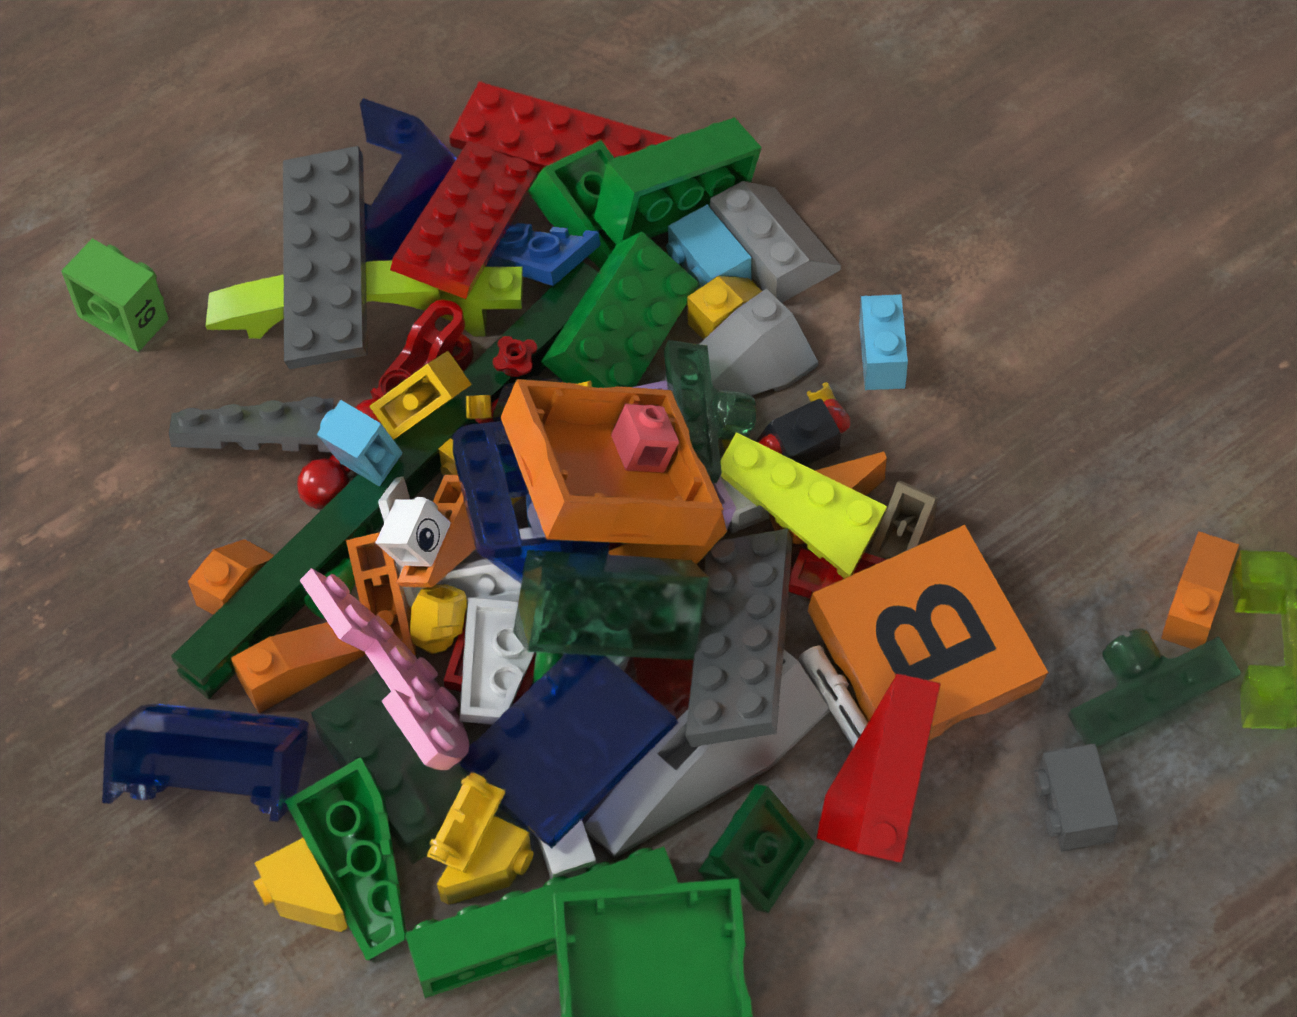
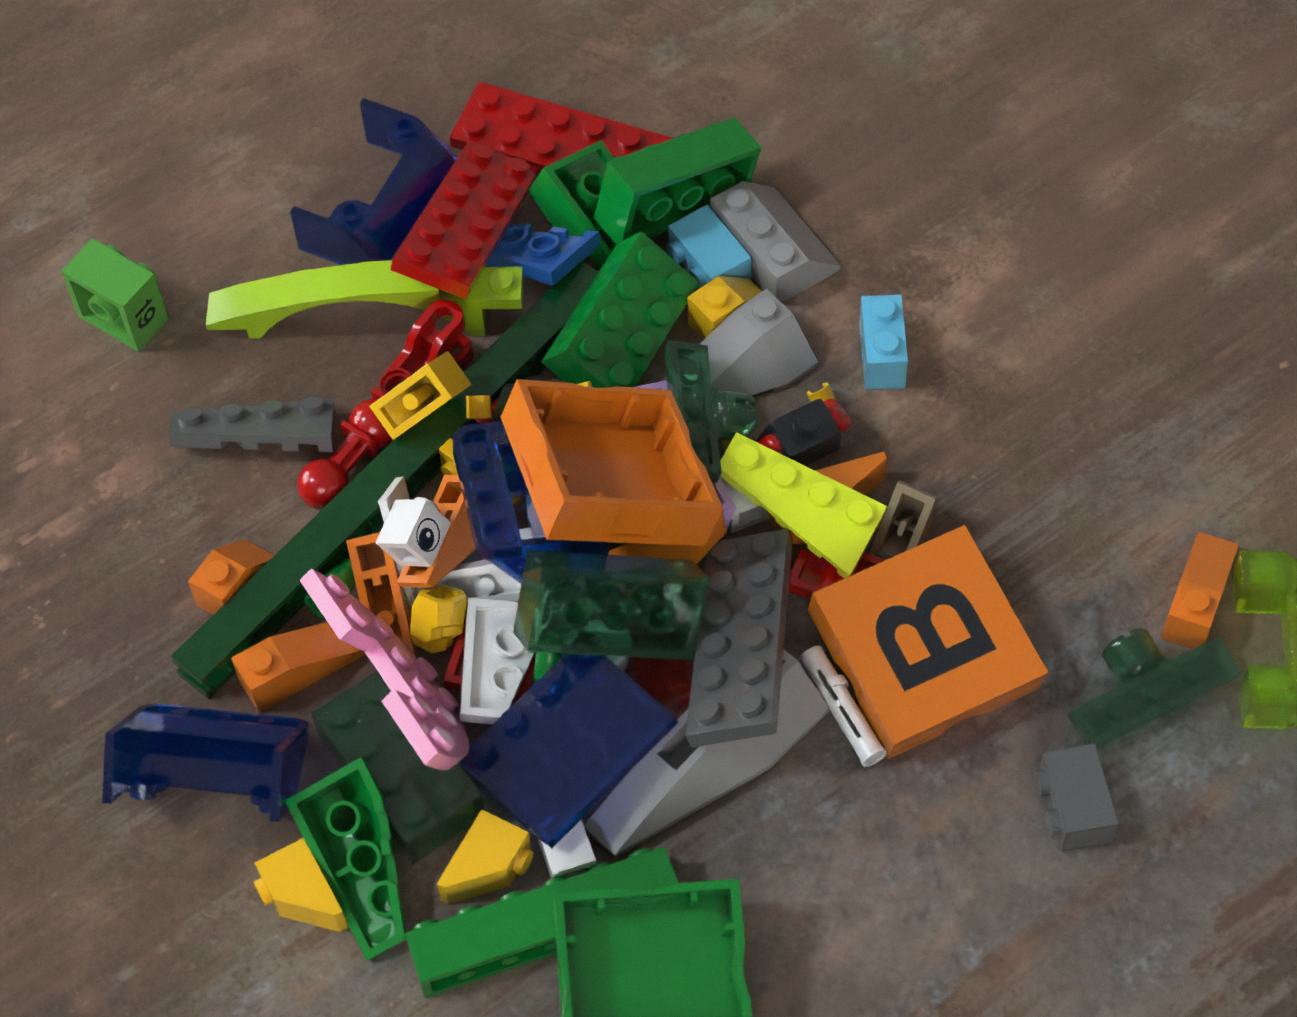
dark grey plate [283,146,368,369] -> none
medium azure brick [317,400,403,487] -> none
yellow hinge [427,772,506,873] -> none
red plate [493,336,537,377] -> none
coral brick [611,404,679,473] -> none
dark green bracket [698,784,815,913] -> none
red wedge [816,674,941,863] -> none

